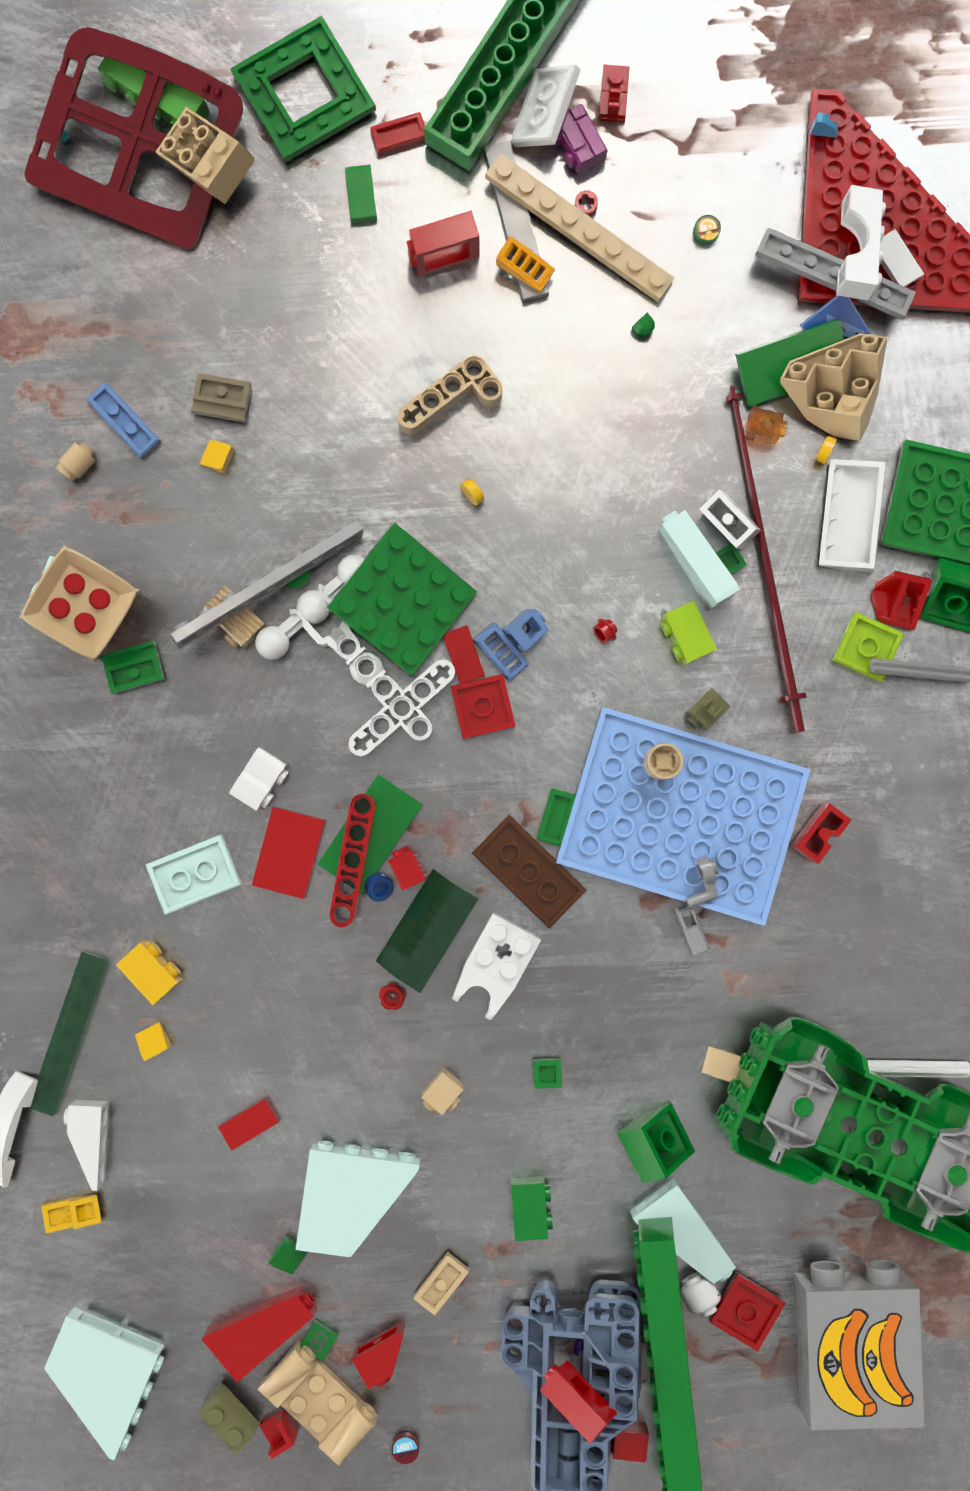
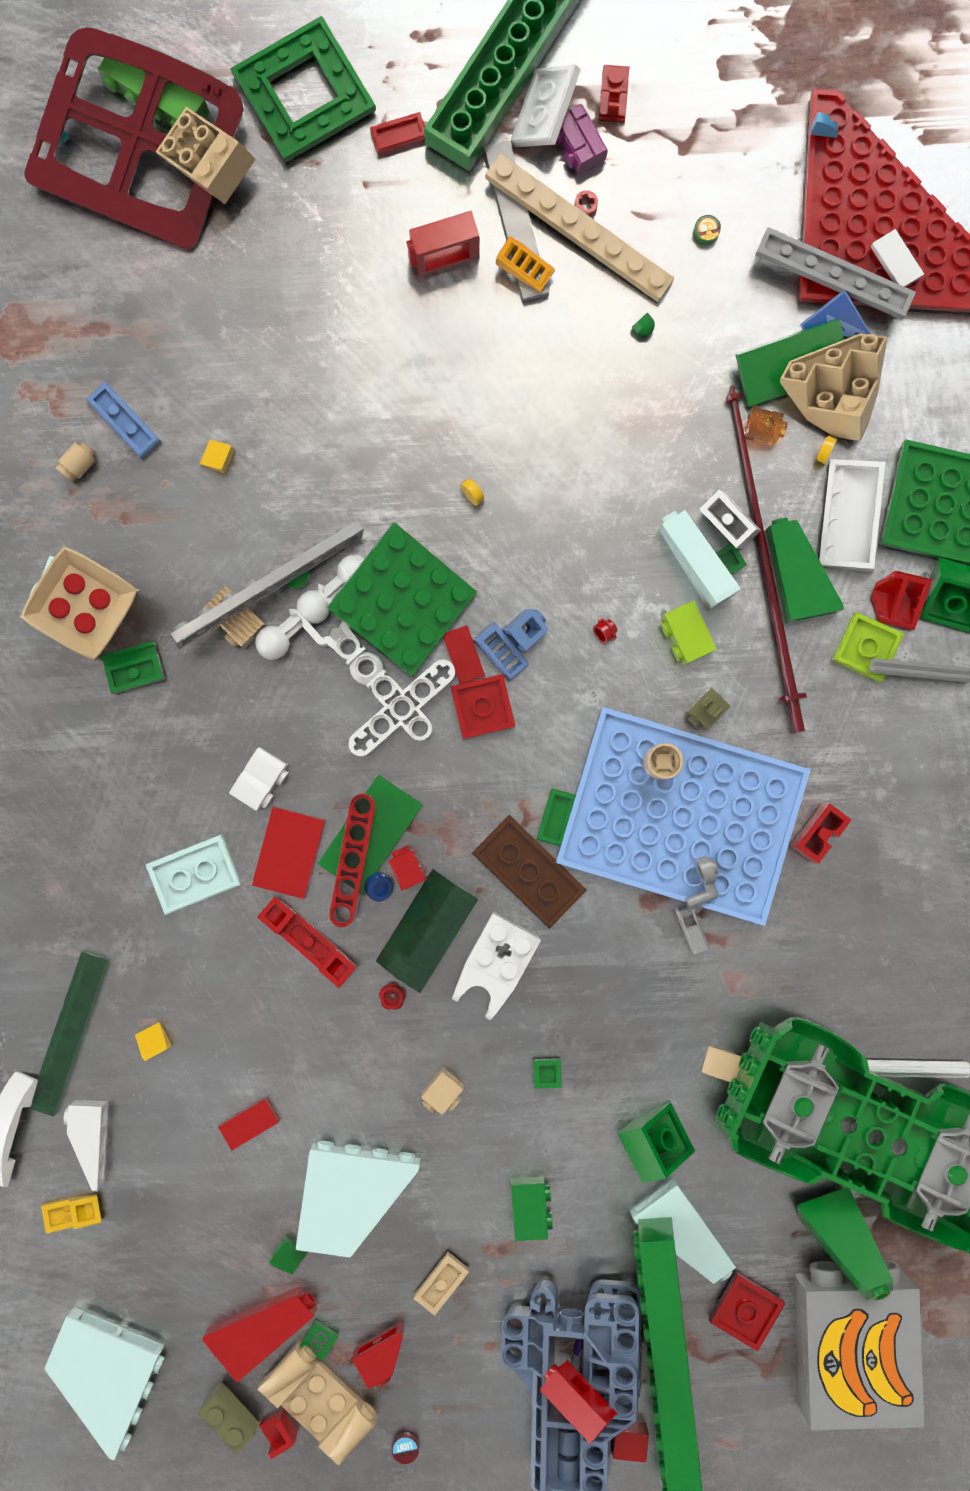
yellow brick [116,940,183,1005] -> none
dark tan plate [190,373,252,423] -> none
green tile [344,164,377,223] -> none
tan beam [398,355,503,435] -> none
white head [680,1272,721,1317] -> none
white arch [836,185,886,300] -> none
none -> red slope [257,896,357,988]
none -> green slope [765,517,844,624]
none -> green slope [797,1187,893,1300]

